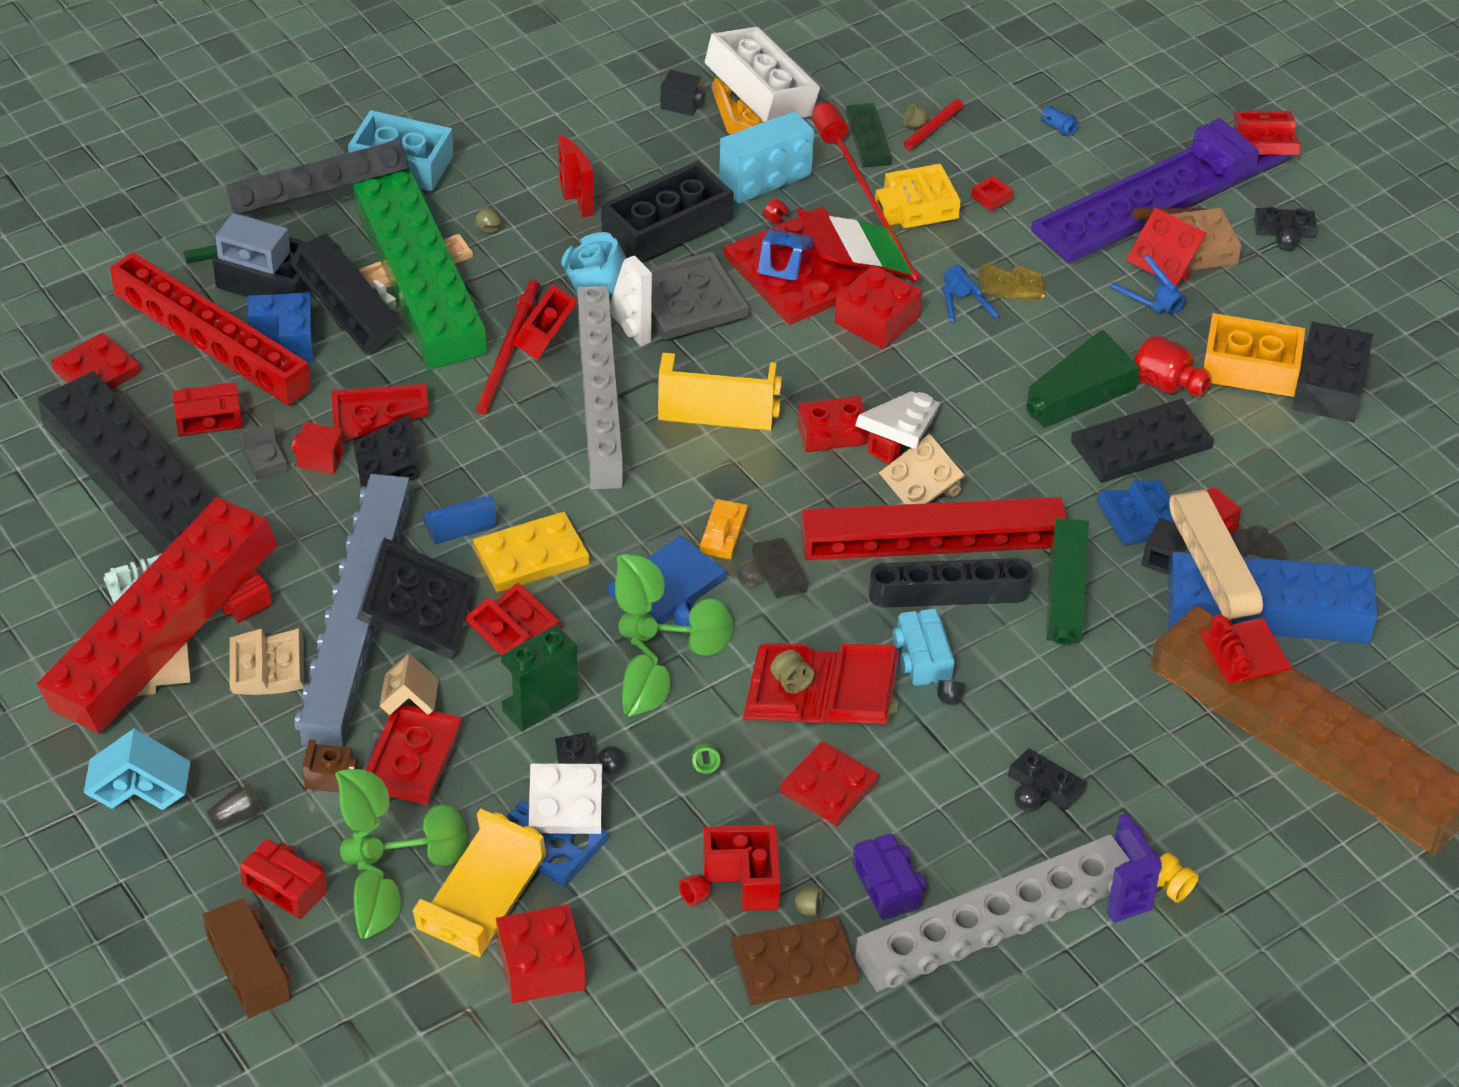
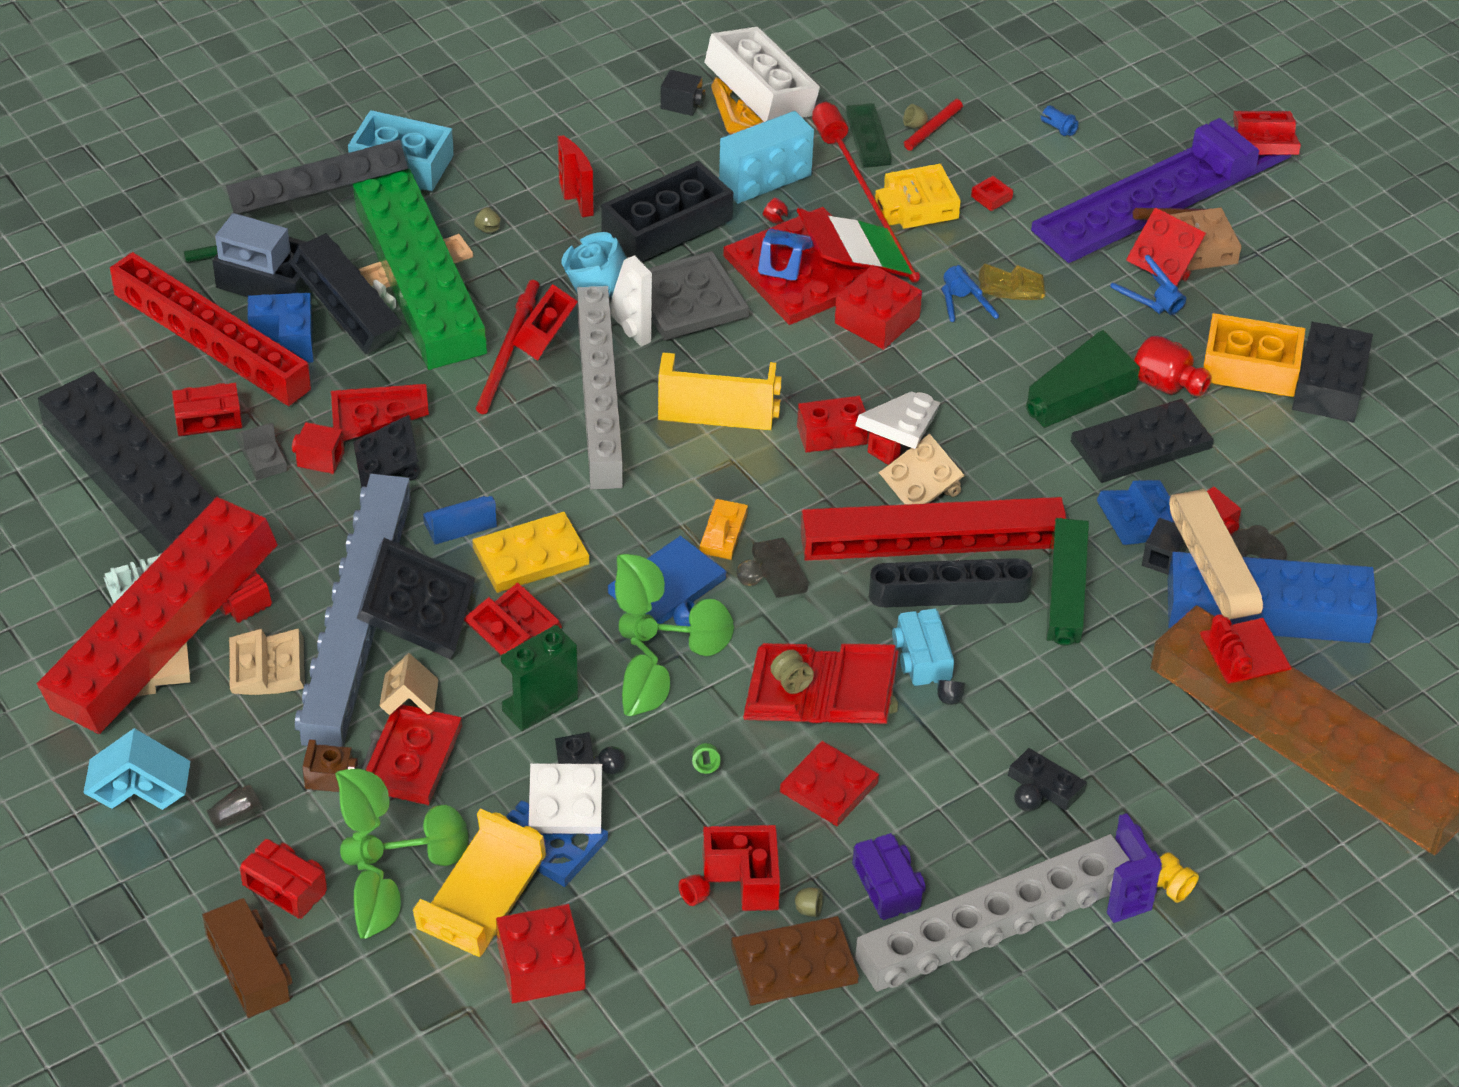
red plate [51,332,141,389] -> none
black plate [1254,207,1317,251] -> none

